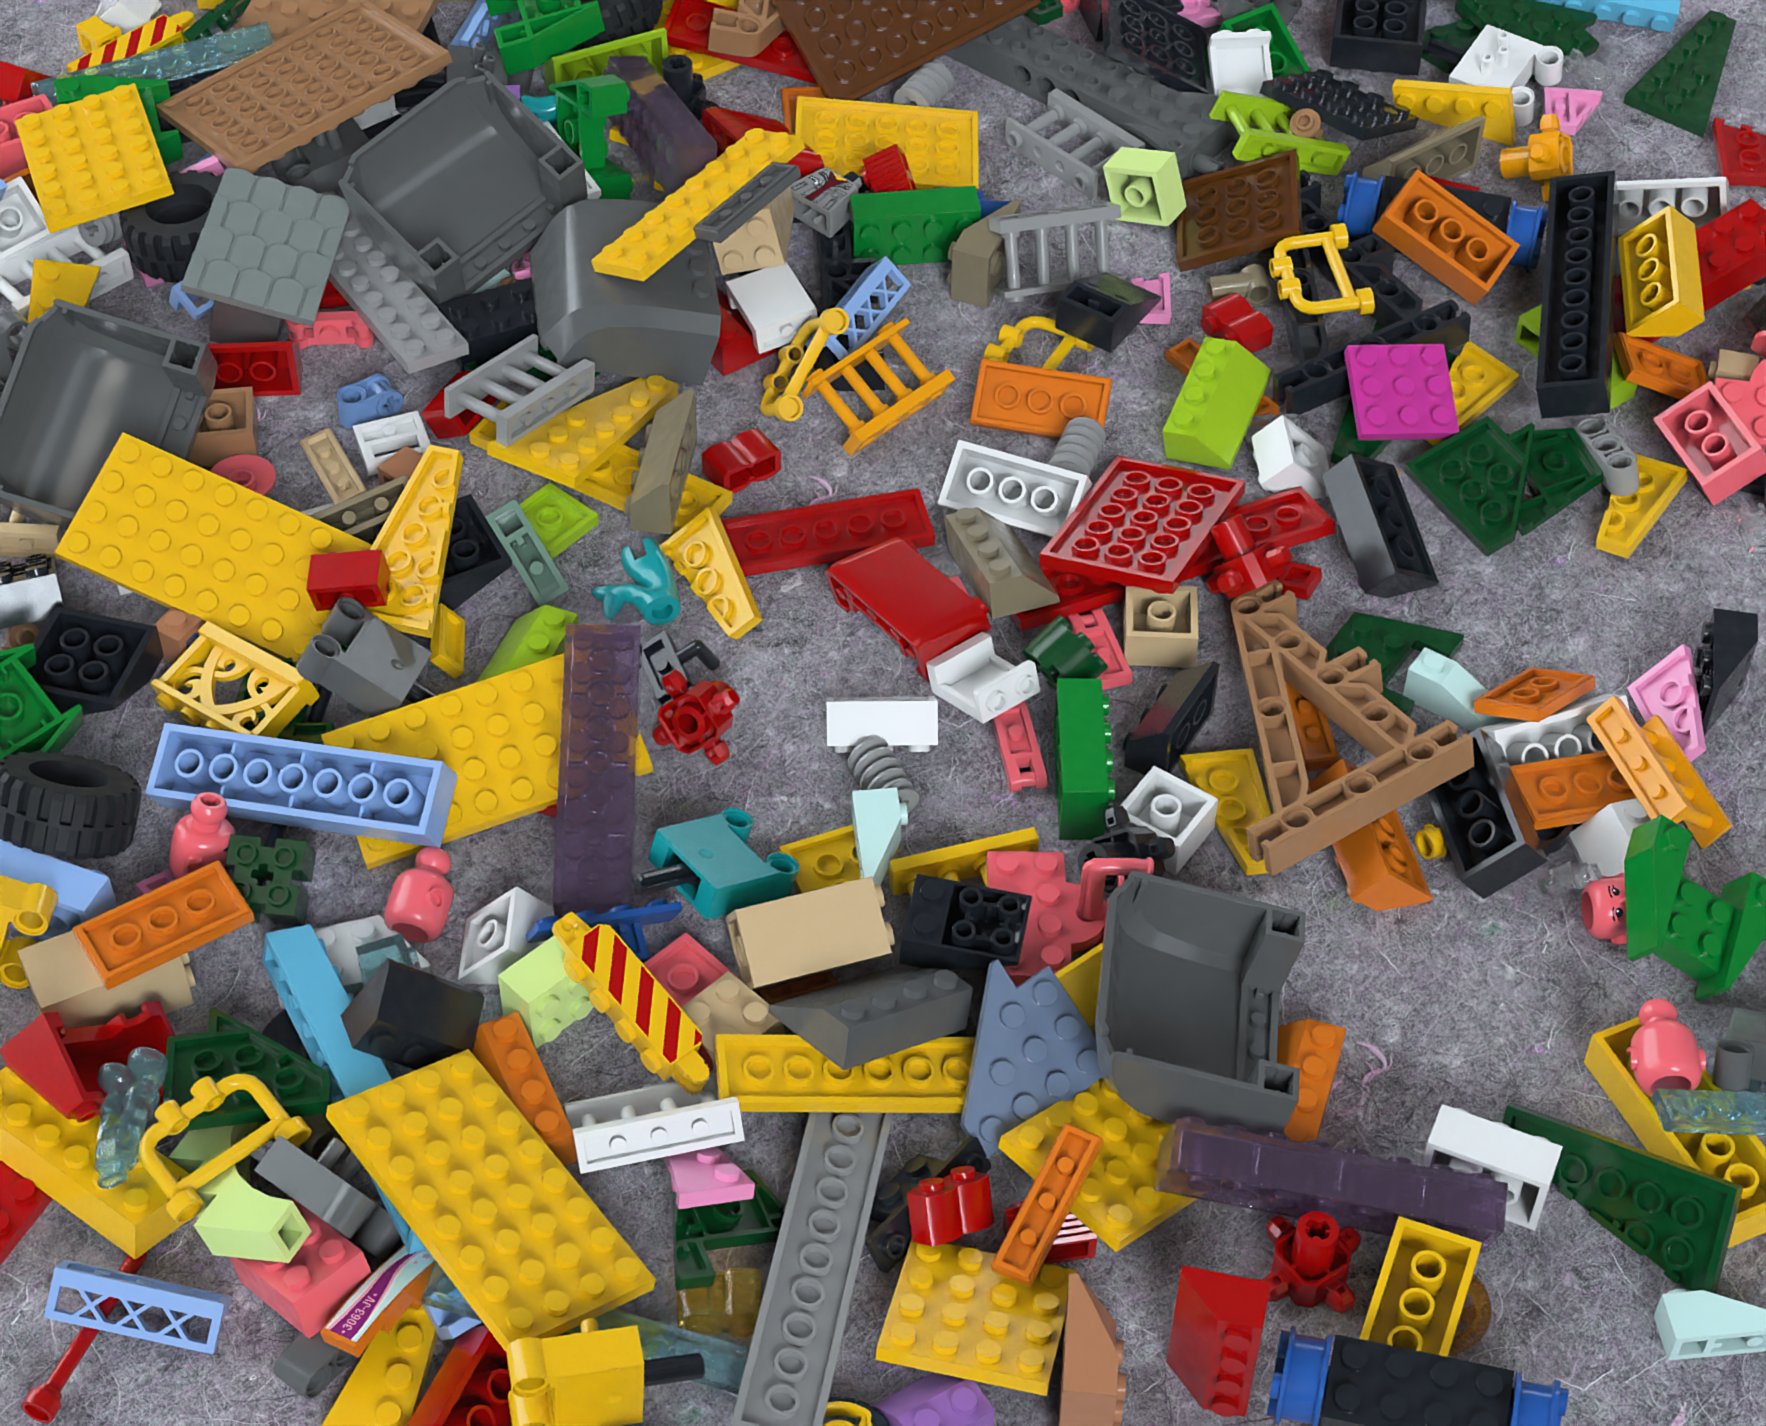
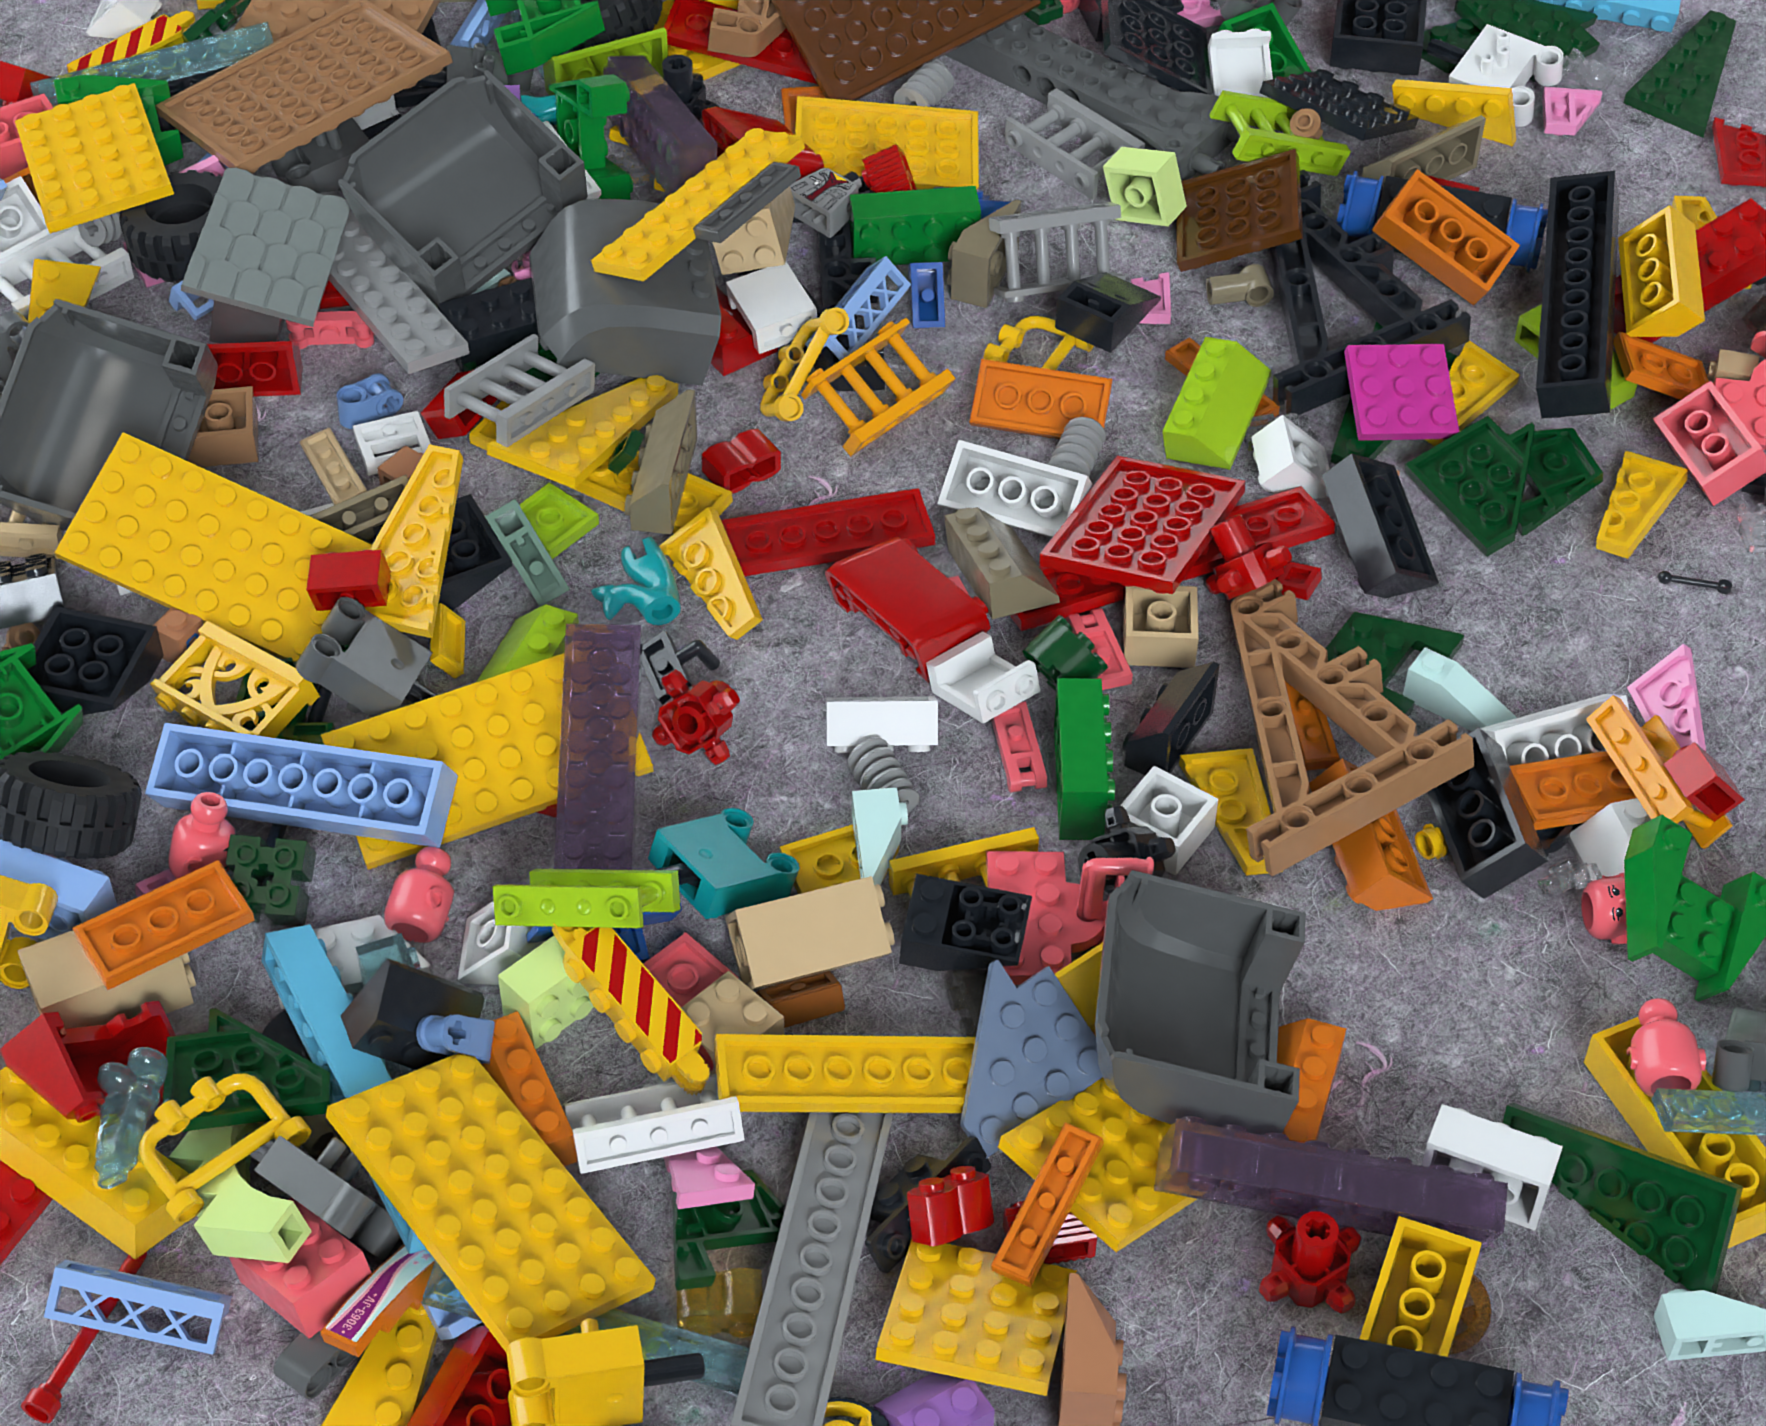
yellow brick [75,15,122,54] -> none
coral dish [210,454,276,496] -> none
dark grey slope [768,967,973,1070] -> none
red slope [1166,1265,1270,1417] -> none
red brick [1201,293,1273,354] -> none
yellow bar [1269,223,1375,315] -> none
orange tile [1474,667,1595,722] -> none
light orange piece [1499,114,1573,203] -> none
light grey beam [1576,417,1640,496] -> none
white slope [1617,177,1729,235] -> none
black slope [1693,608,1758,736] -> none
none -> medium blue piece [416,1014,495,1063]
none -> lime fence [493,869,680,928]
none -> dark green tile [608,429,645,475]
none -> blue slope [908,262,945,329]
none -> black hinge [1658,571,1732,594]
none -> piece [1664,741,1745,822]

